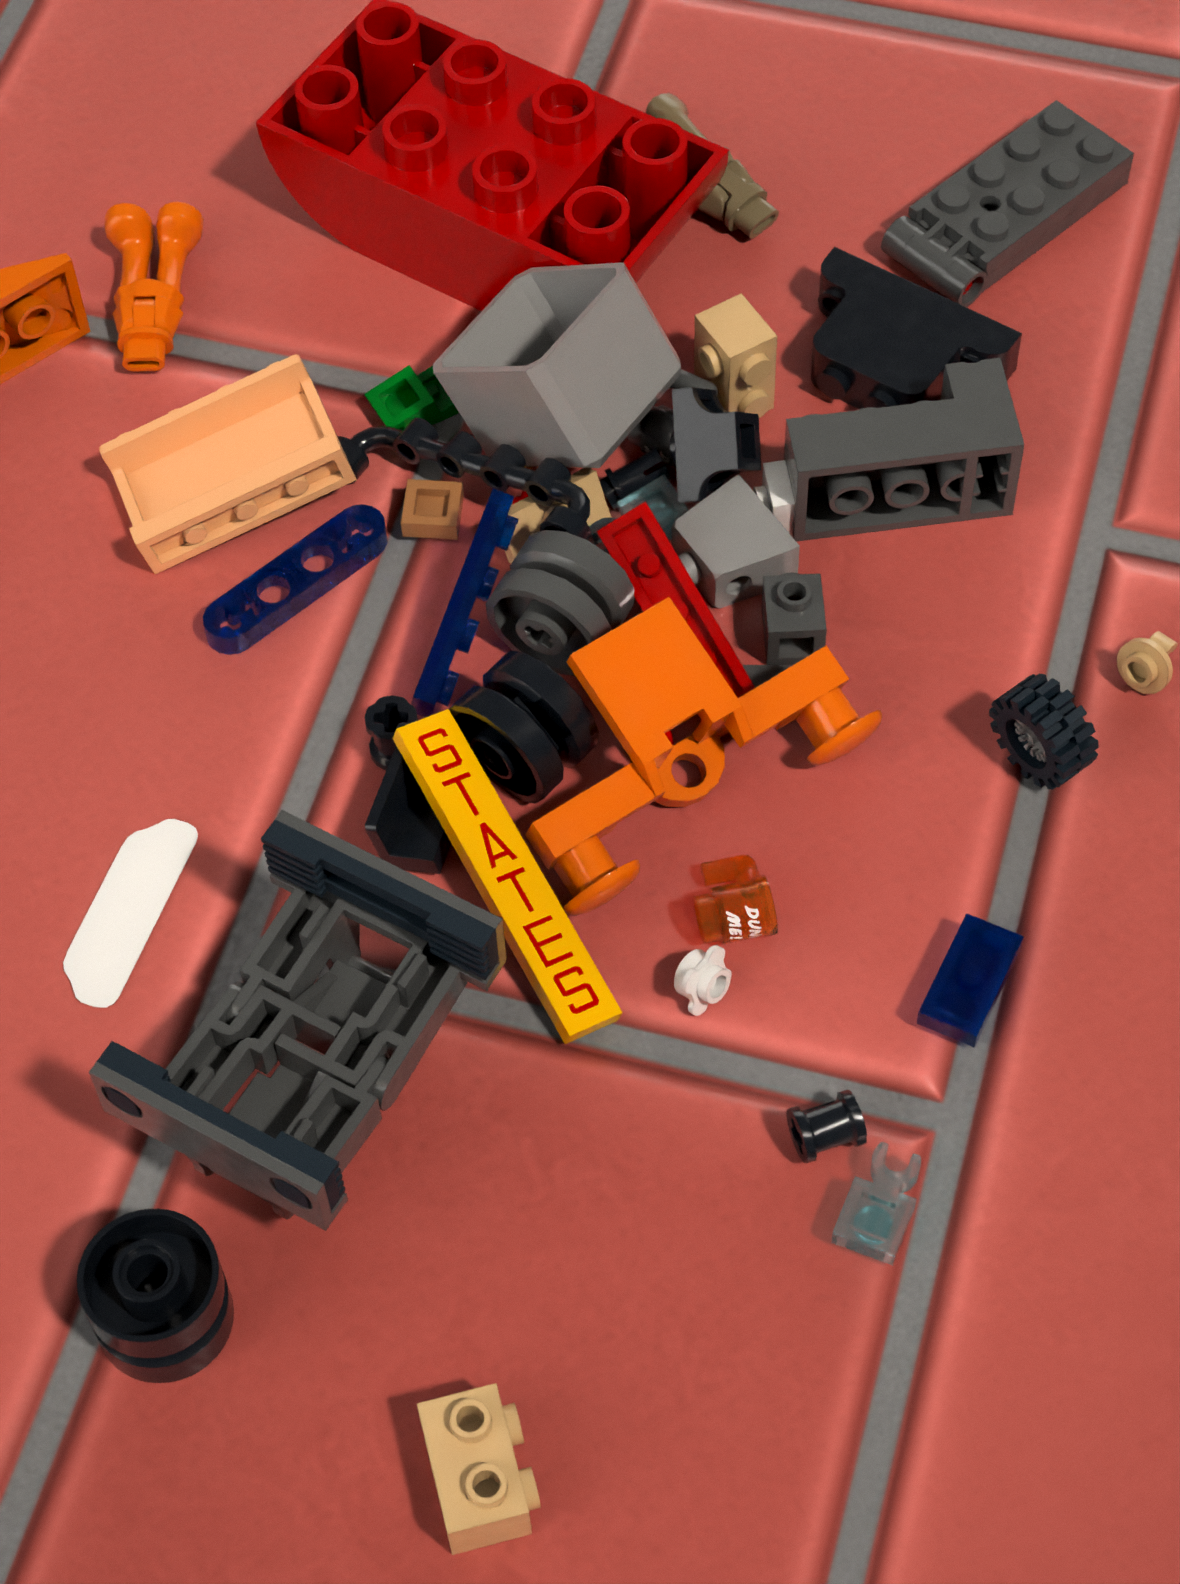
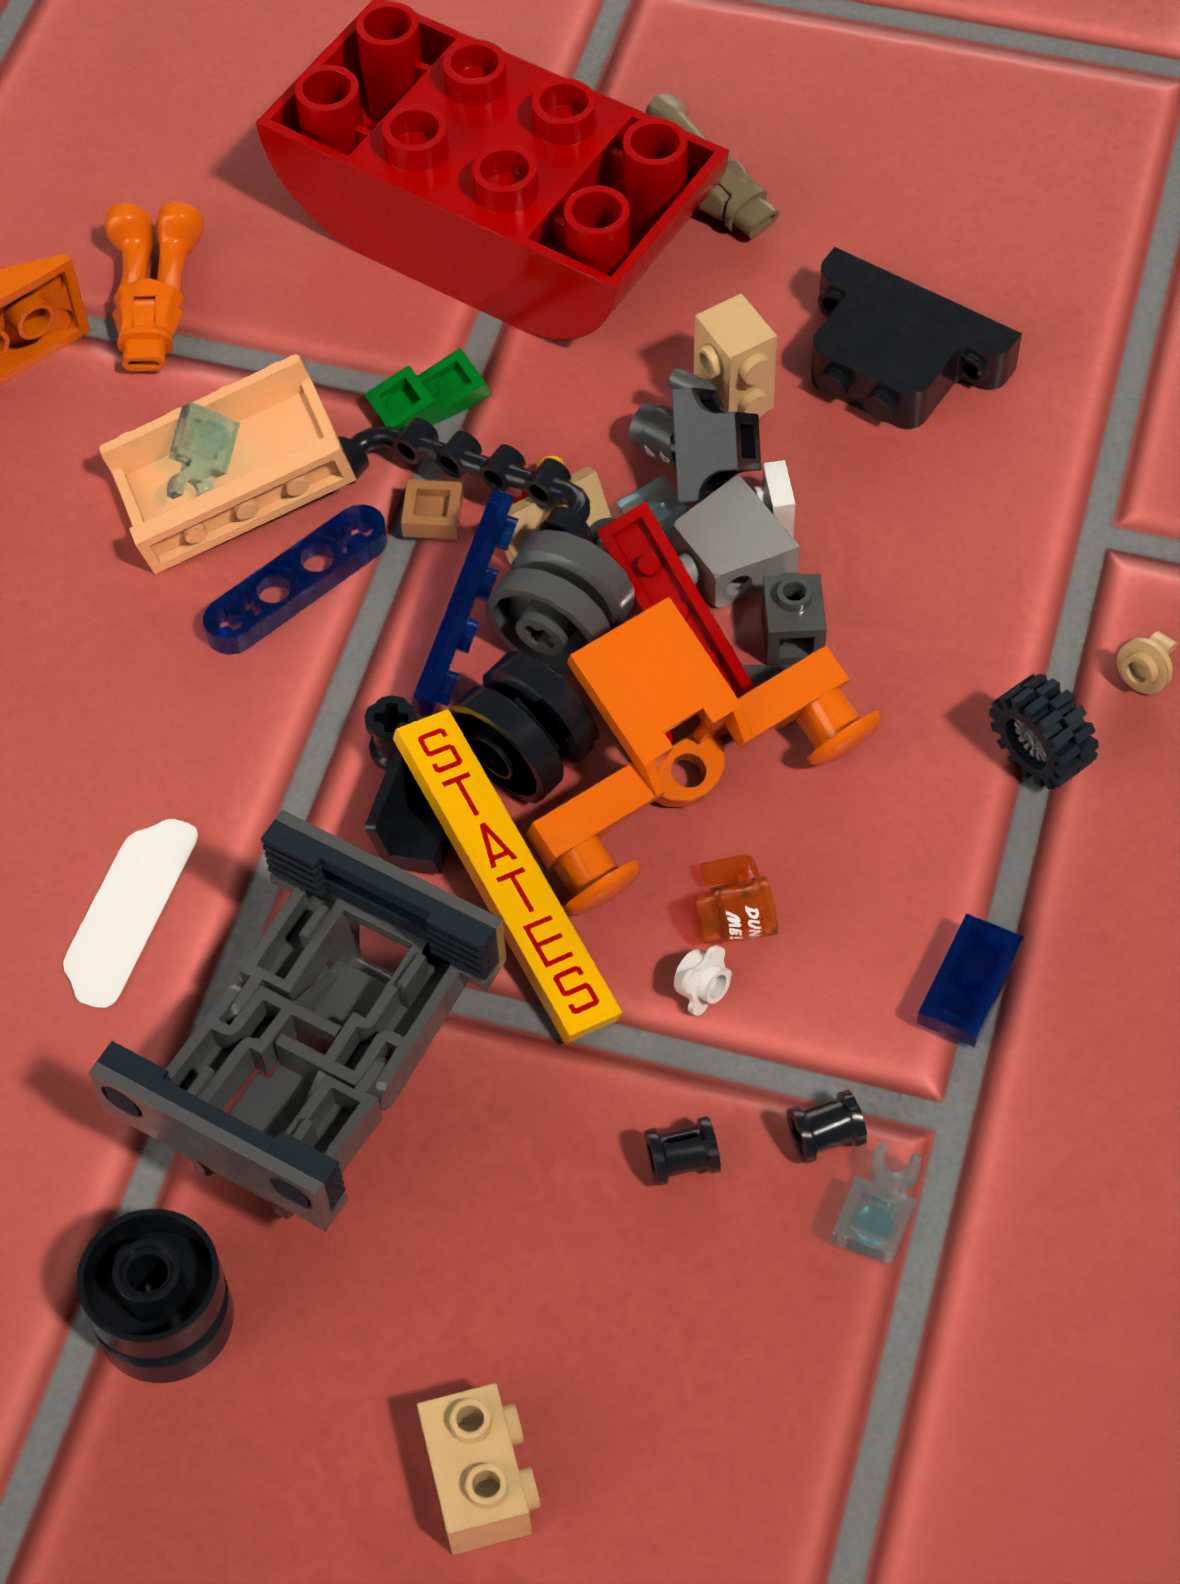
light grey plate [433,262,681,468] -> none
black pin [599,447,673,510] -> none
dark grey hinge [784,358,1025,542] -> none
dark grey hinge [881,100,1134,307] -> none
none -> clear light blue plate [167,402,240,499]
none -> black bush [644,1116,721,1186]

